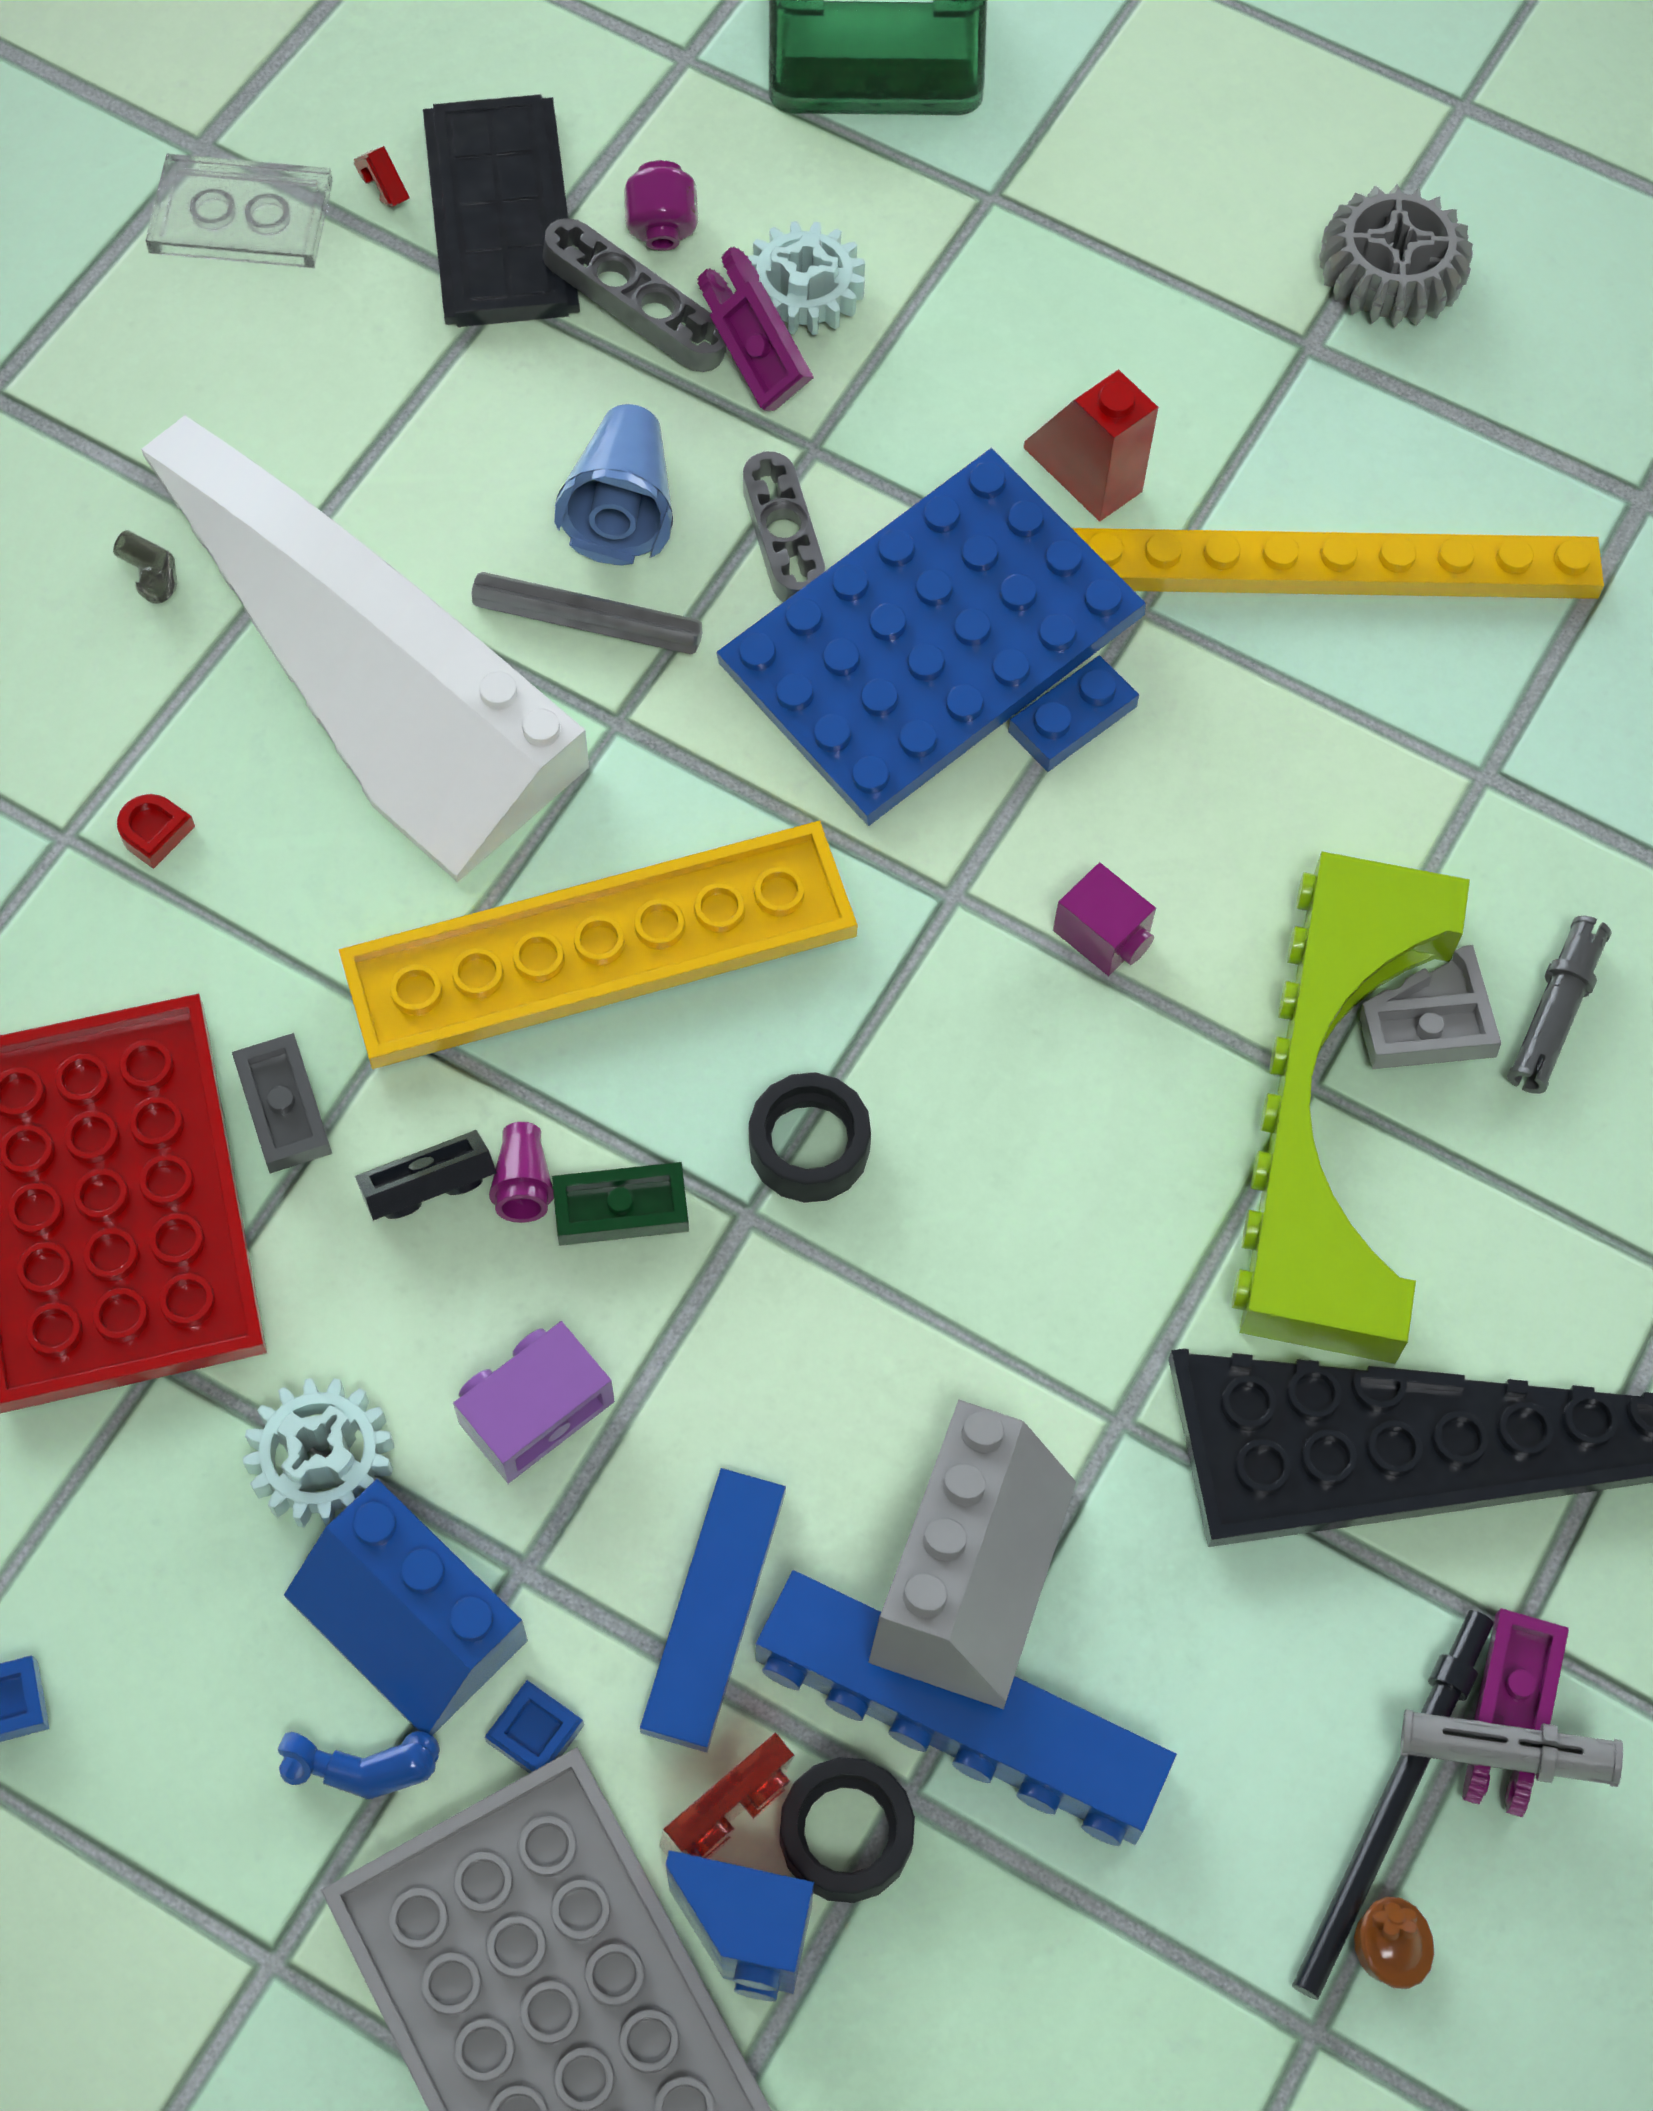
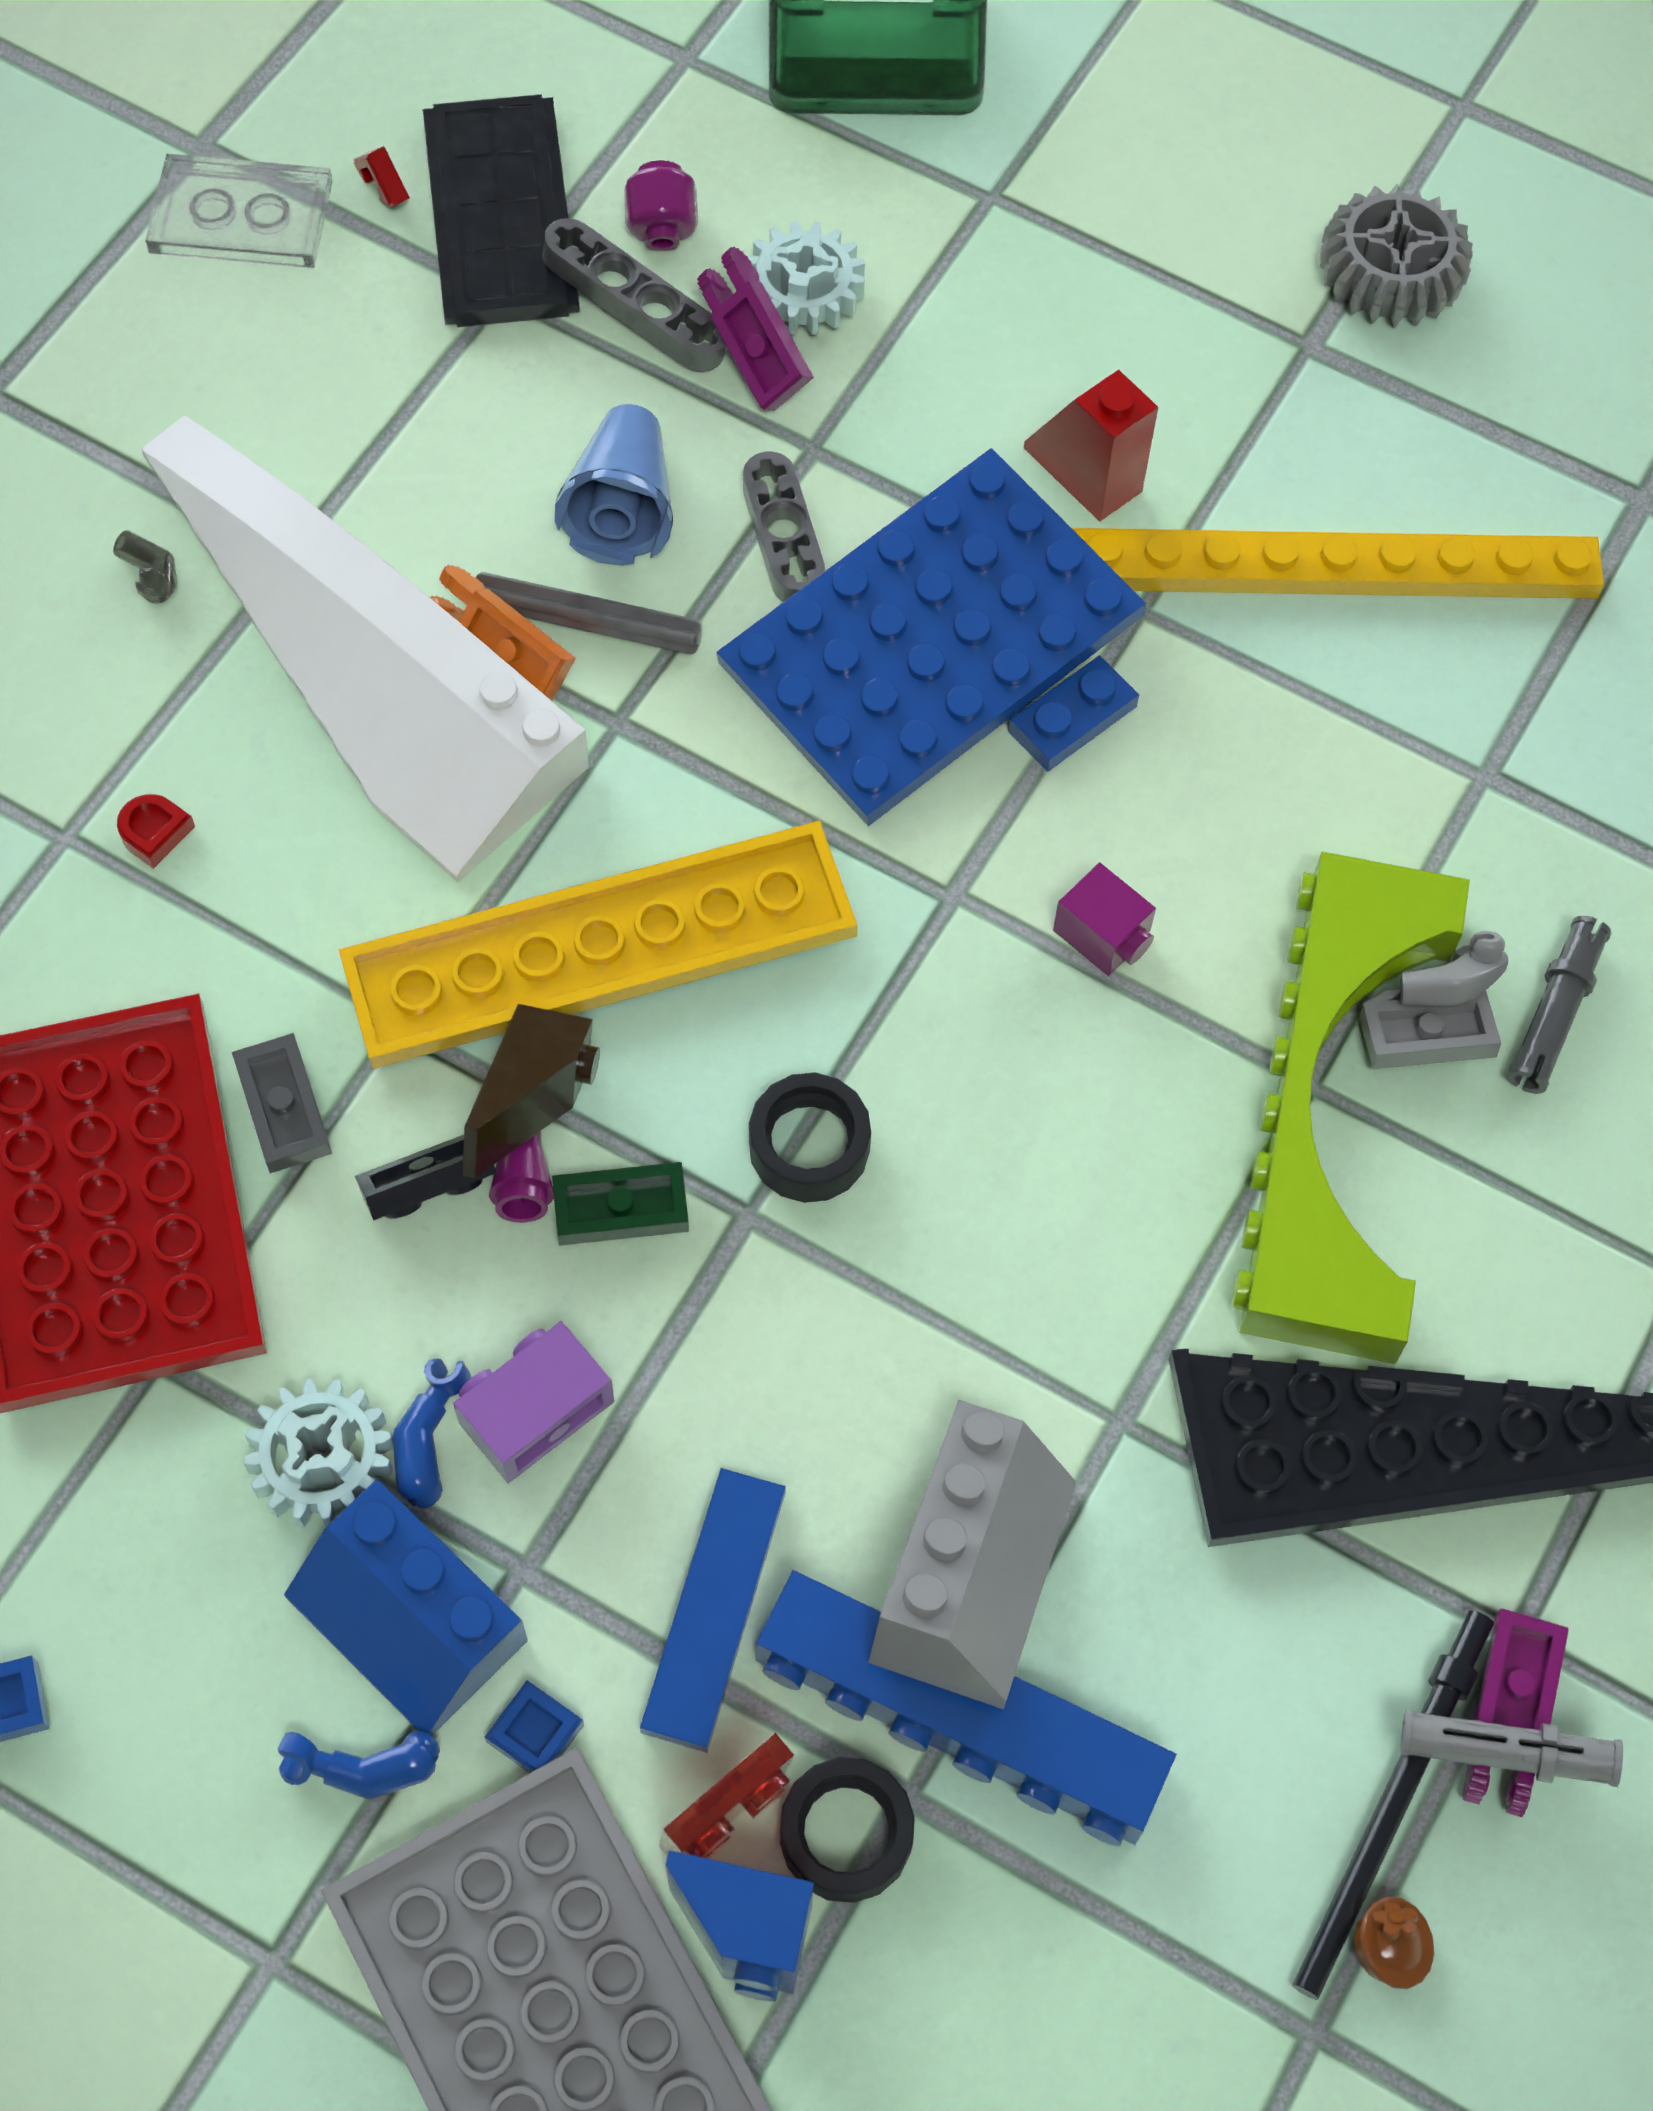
none -> blue arm [392,1359,472,1508]
none -> orange hinge [430,565,576,701]
none -> dark brown slope [462,1004,600,1178]
none -> light grey arm [1400,931,1508,1007]

